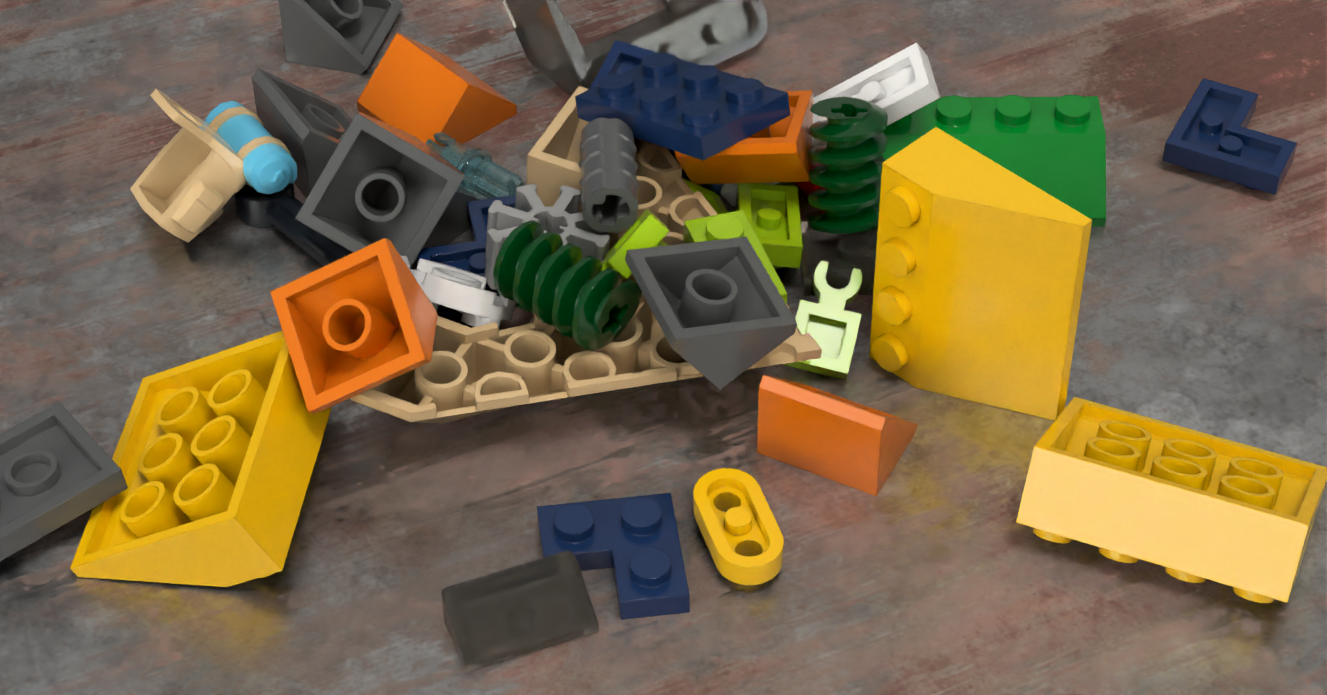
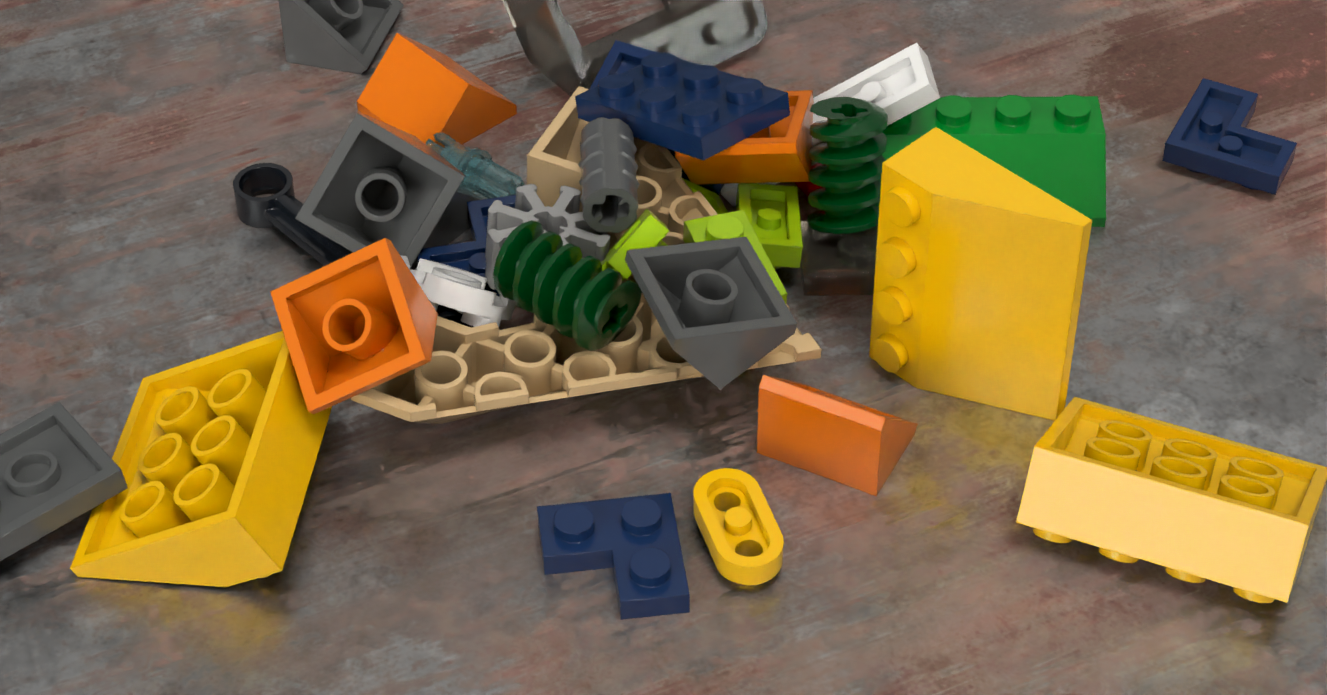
tan piece [130,88,297,243] -> none
dark grey slope [252,68,353,199] -> none
clear smoke slope [441,551,599,673] -> none
plate [784,260,862,380] -> none

